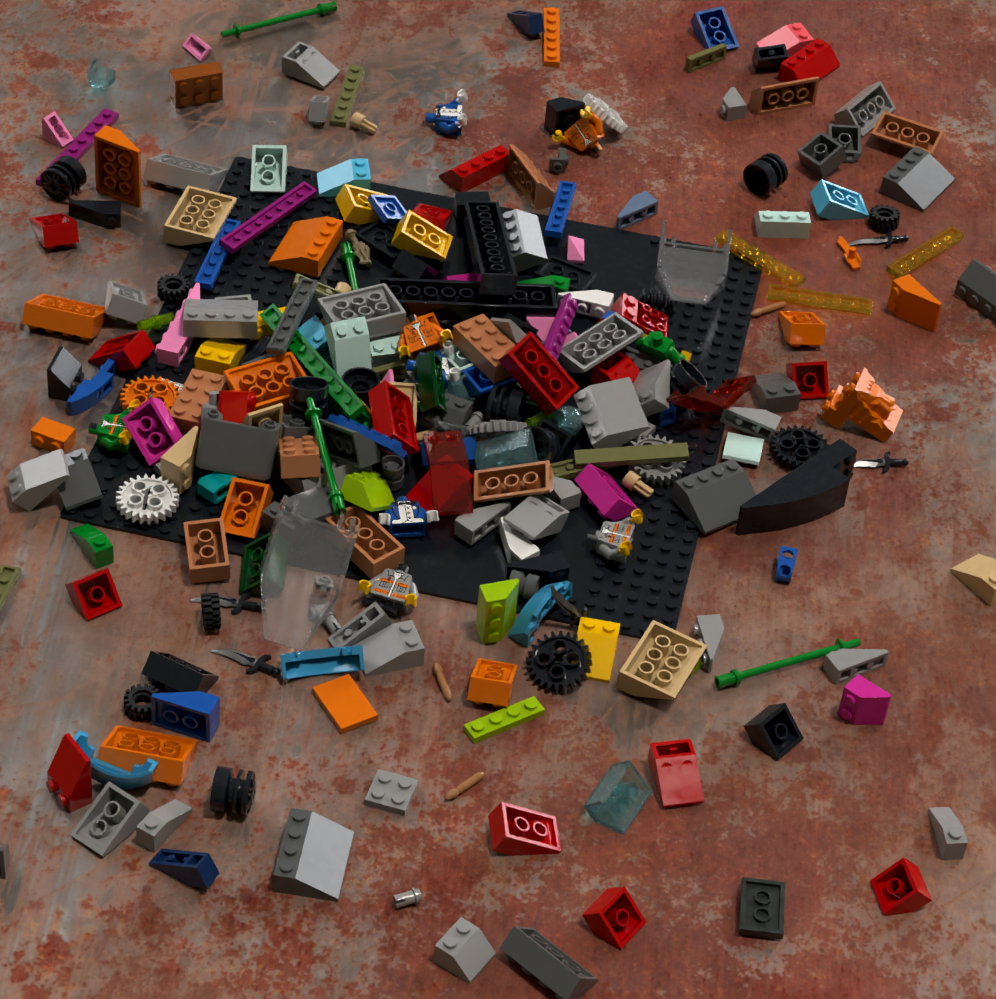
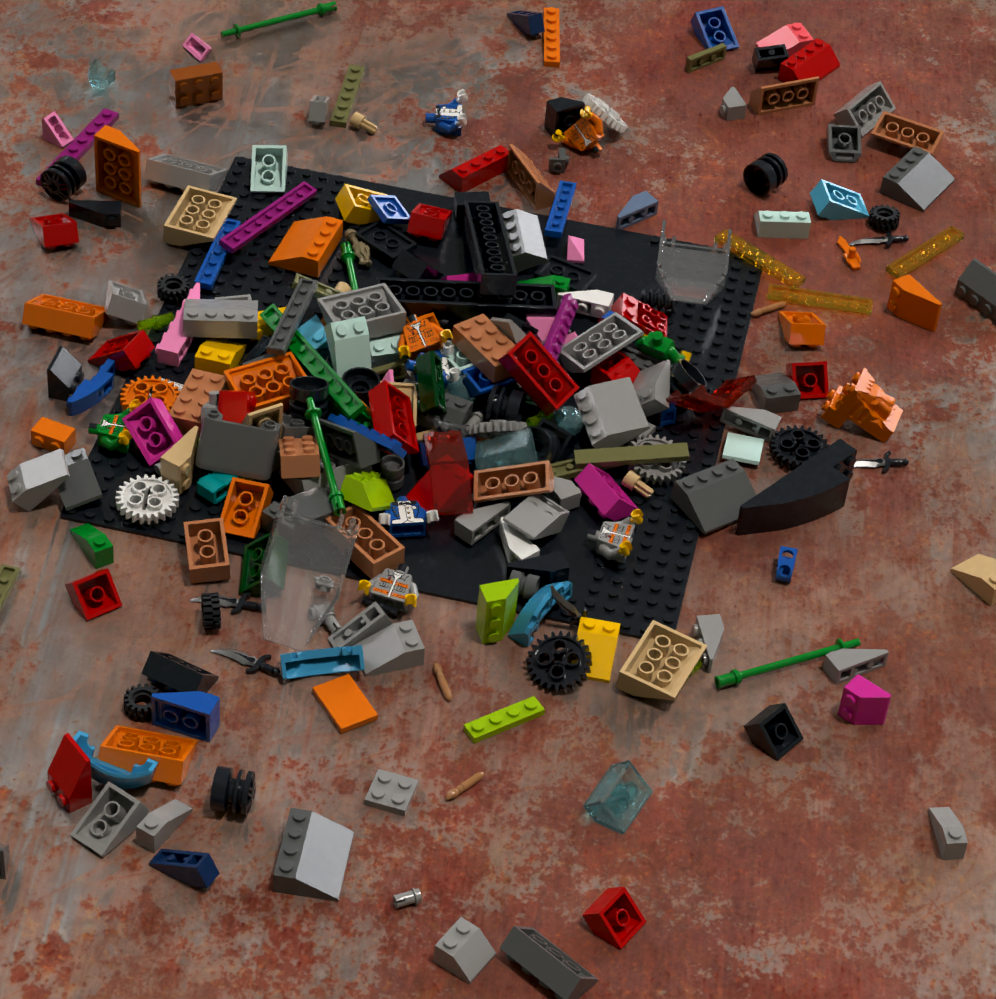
light grey slope [282,41,340,89] -> none
medium azure slope [317,158,371,197] -> none
yellow slope [391,210,453,261] -> none
orange slope [467,658,518,708] -> none
red slope [488,801,561,856] -> none
red slope [648,739,704,808] -> none
pearl dark grey plate [738,877,785,939] -> none
dark grey brick [797,131,847,179] -> none
red slope [870,857,932,916] -> none

